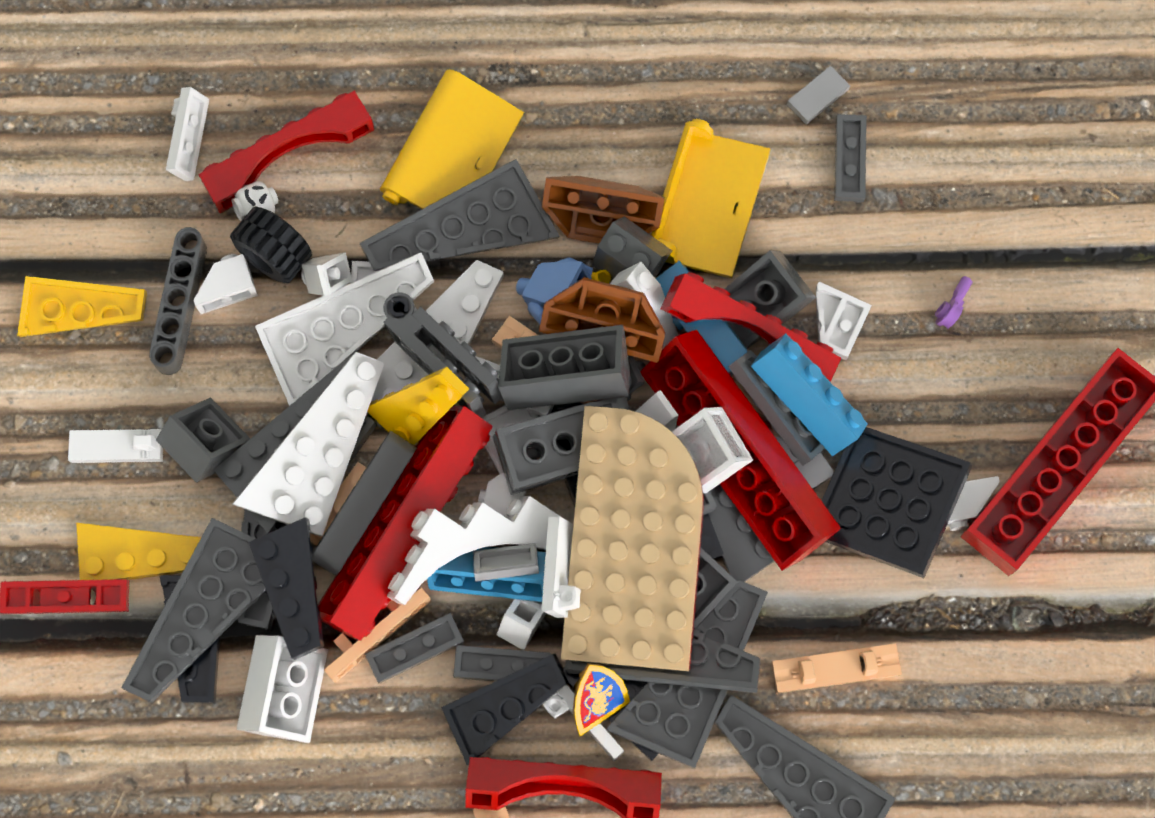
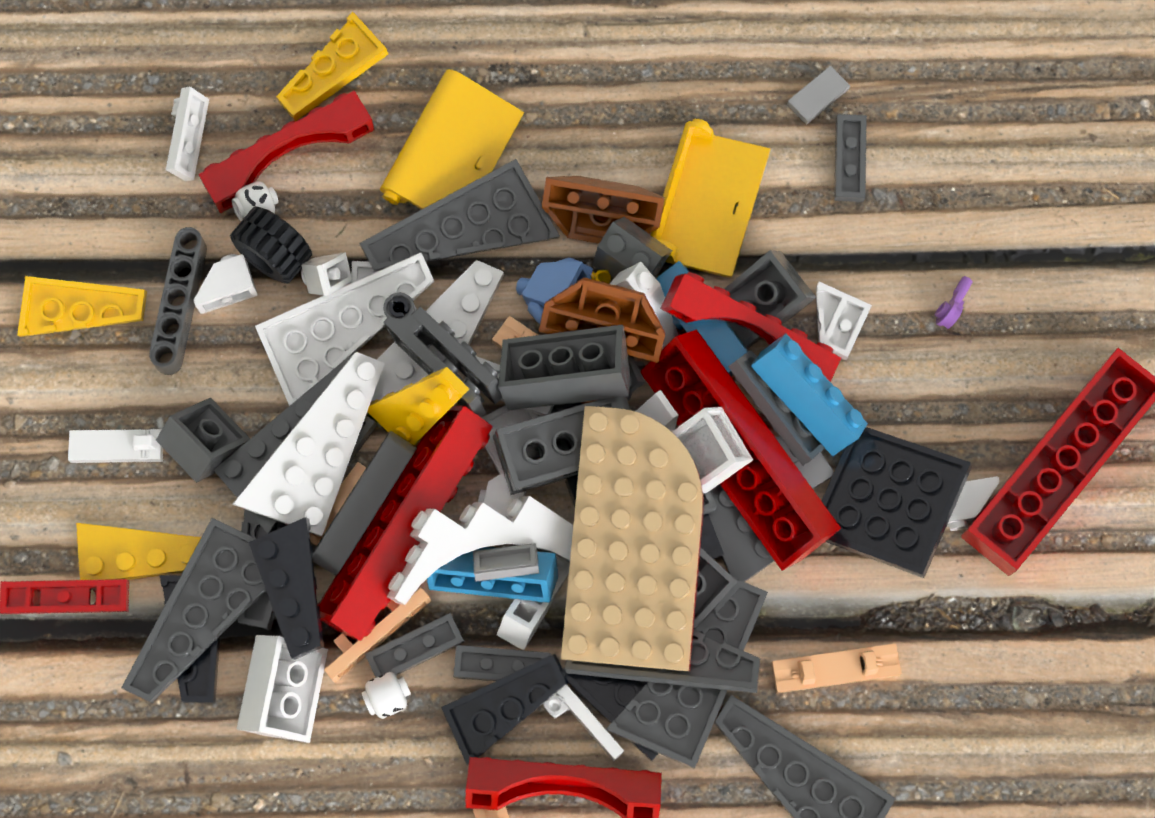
white hinge [542,516,581,618] -> none
shield [573,663,631,736] -> none
none -> yellow wing [276,11,388,121]
none -> white head [361,672,411,719]

